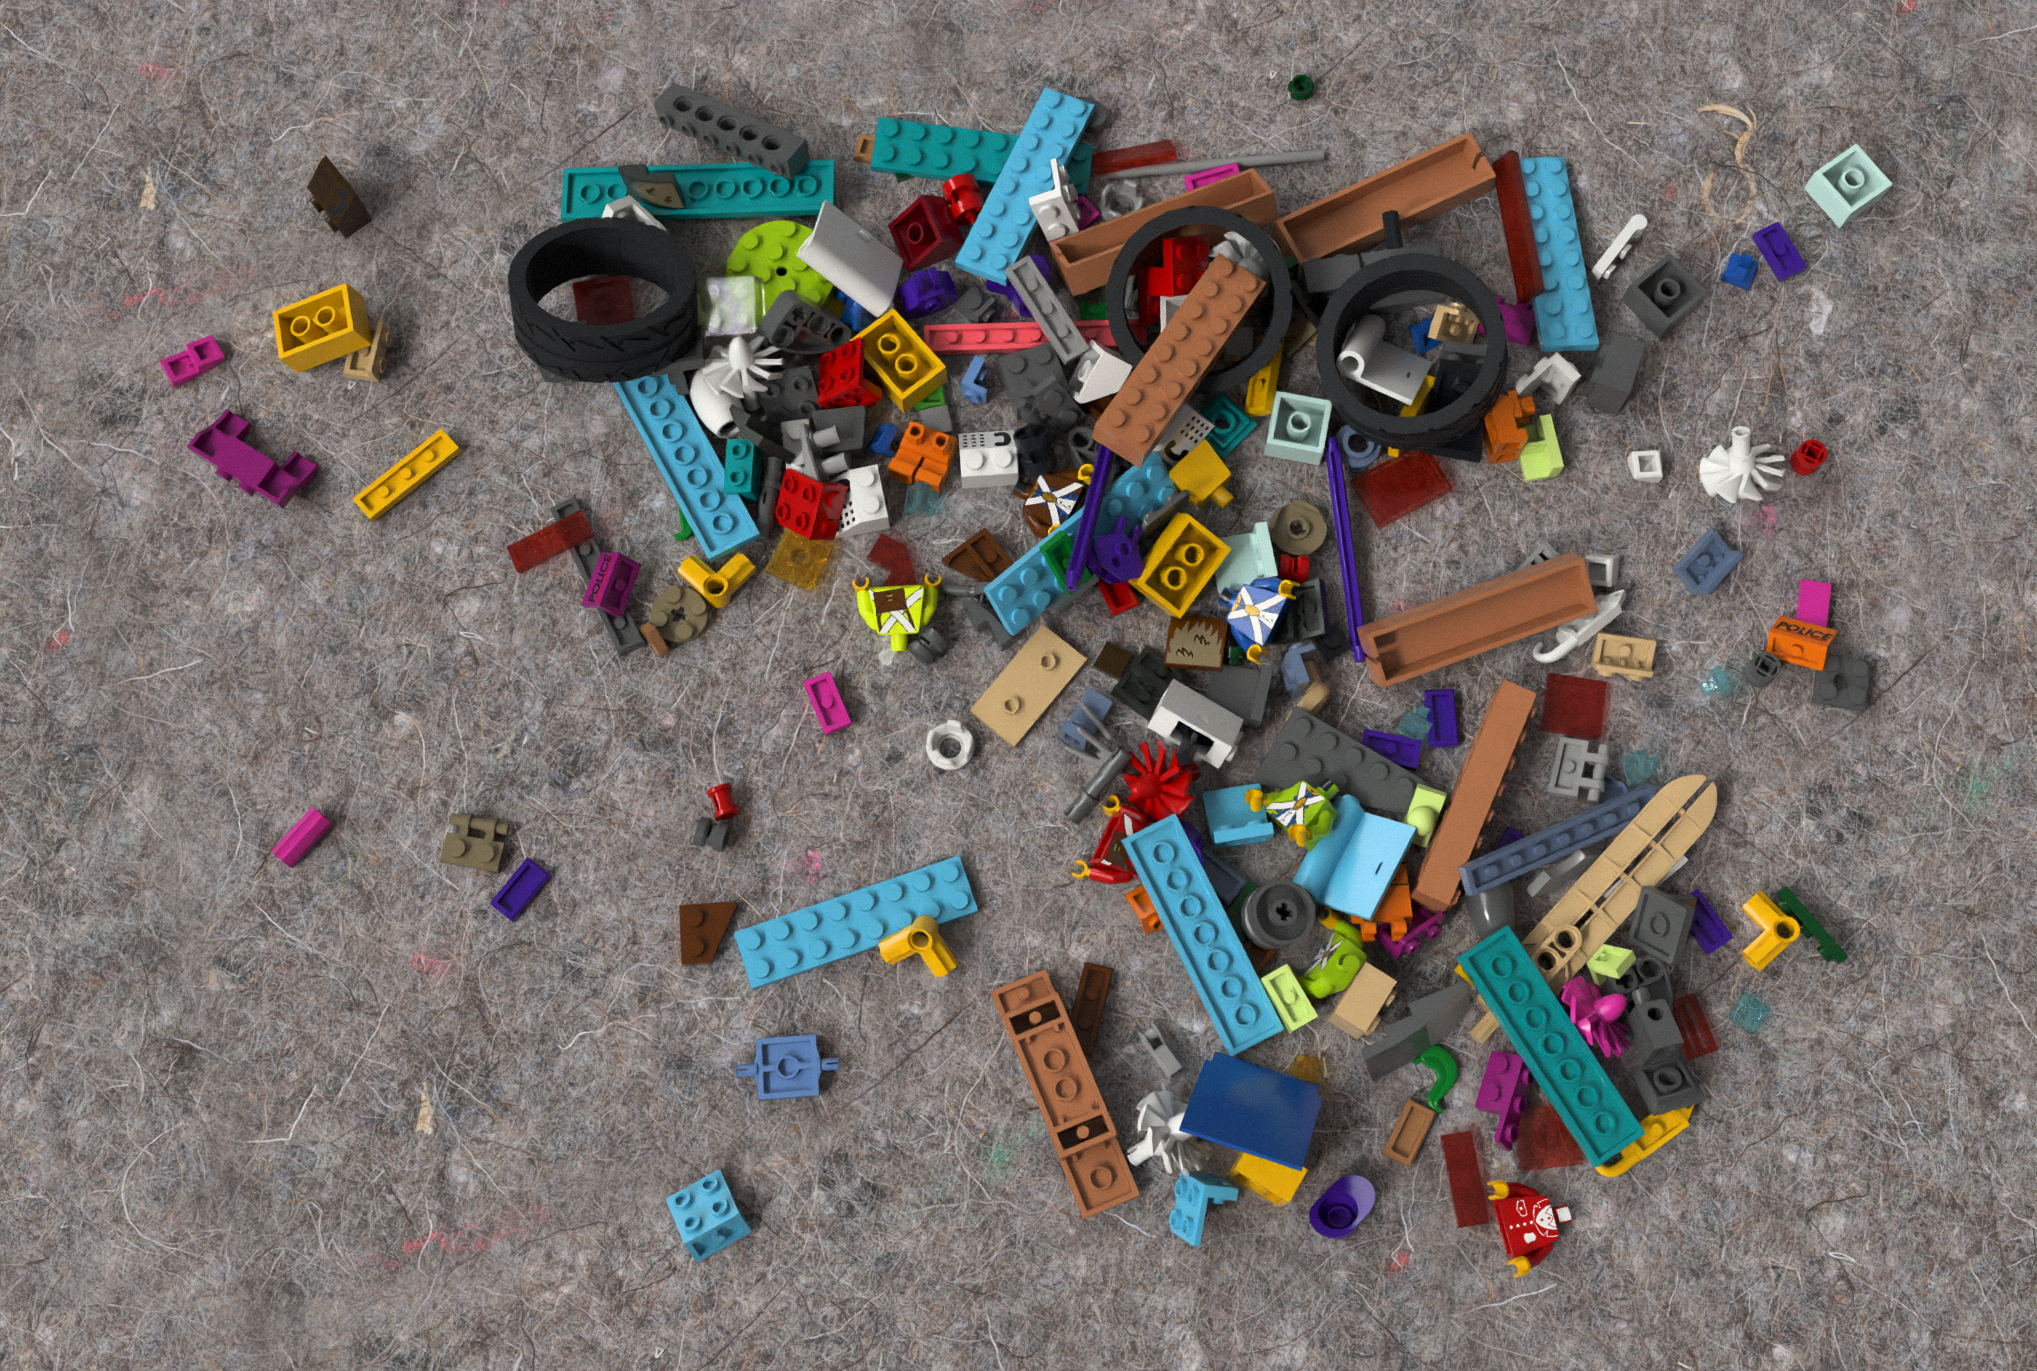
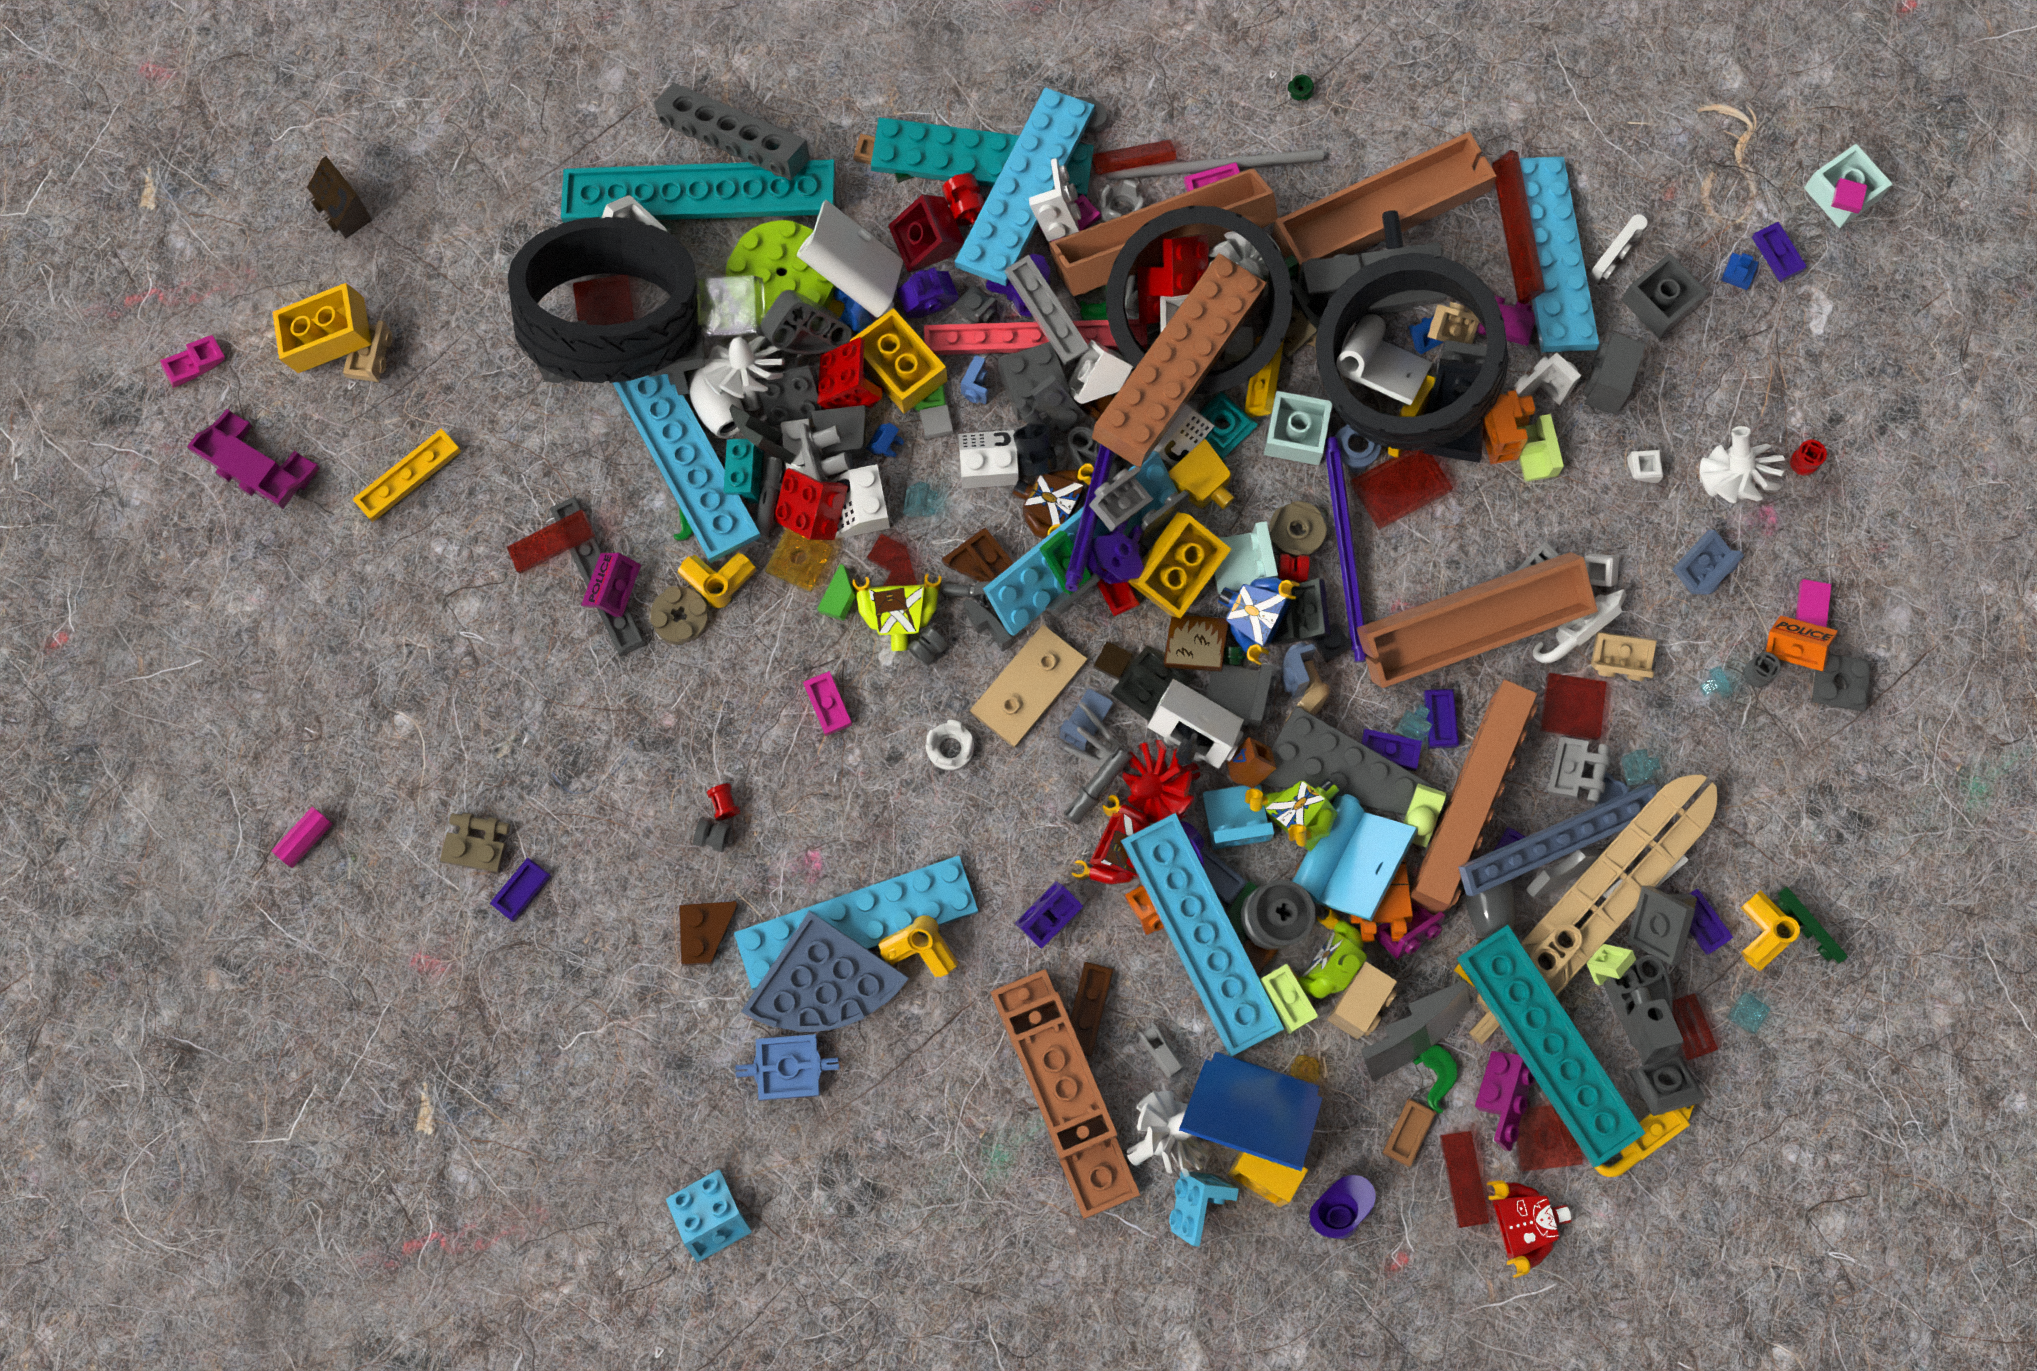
slope [618,164,685,209] -> none
medium nougat tile [639,622,669,658] -> none
orange hips [888,421,958,496] -> none
dark pink piece [1561,976,1632,1058] -> none
none -> sand blue plate [741,910,909,1032]
none -> bright green tile [817,564,856,621]
none -> dark purple brick [1014,881,1083,949]
none -> light grey bracket [1089,466,1153,532]
none -> dark orange brick [1227,737,1276,789]
none -> dark pink tile [1831,178,1867,214]

